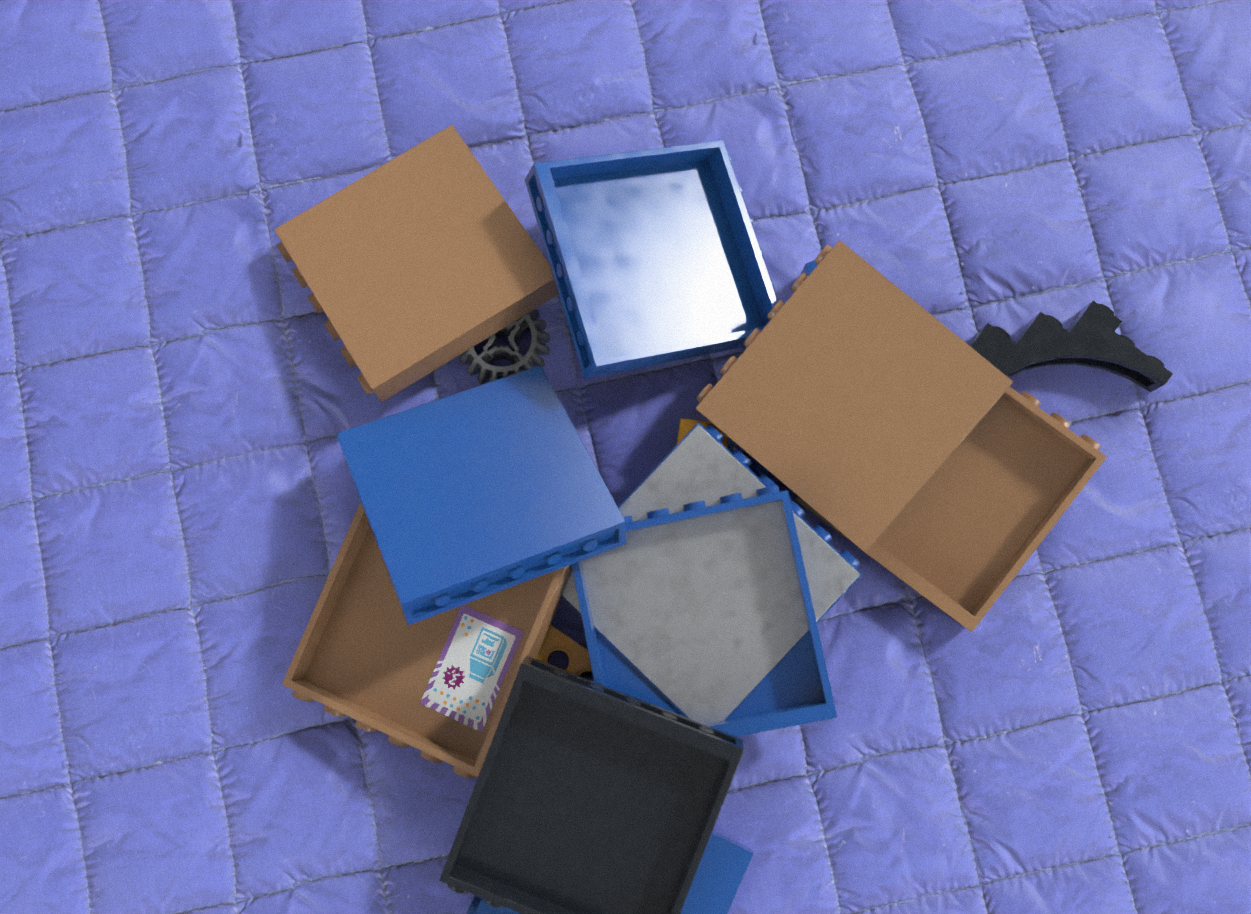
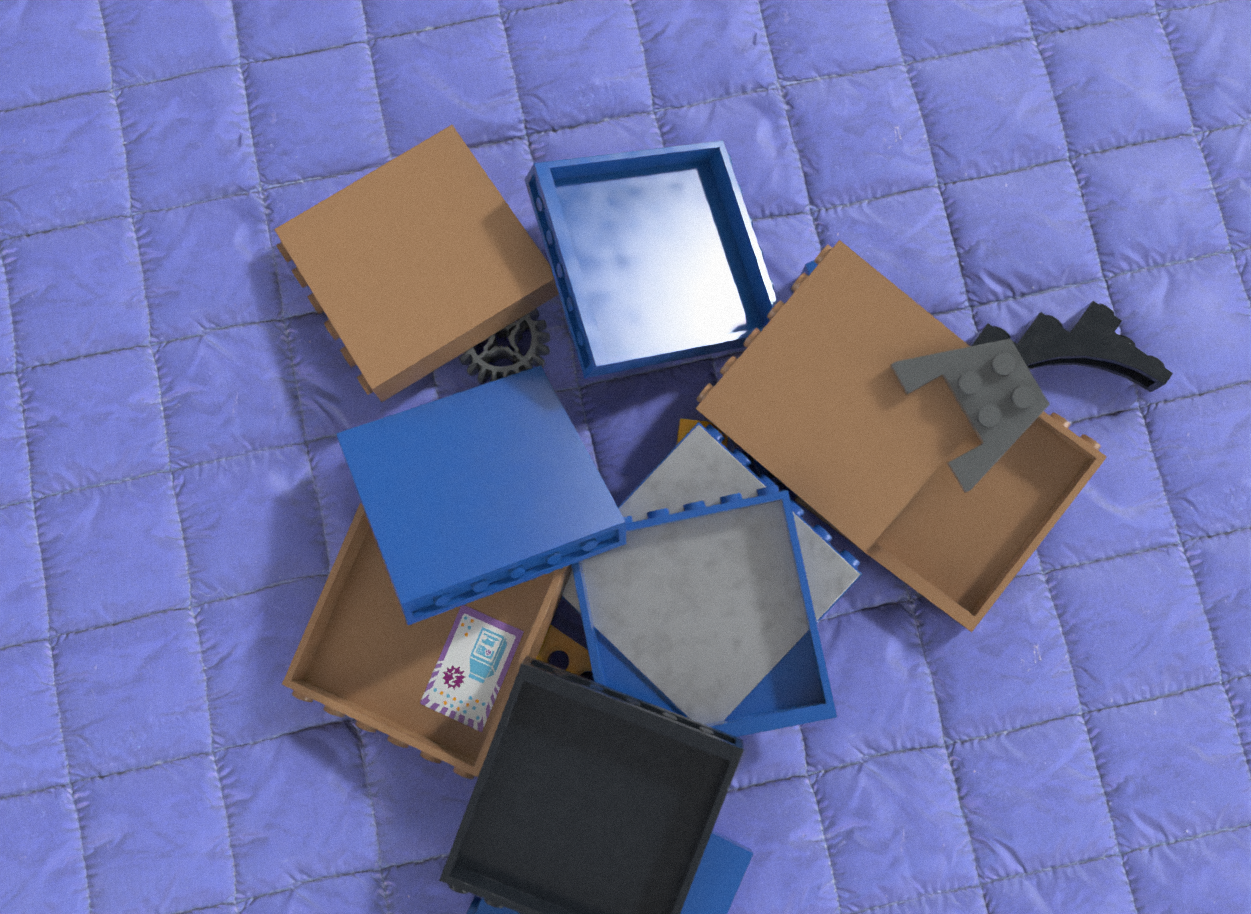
none -> dark grey wing [890,339,1050,493]

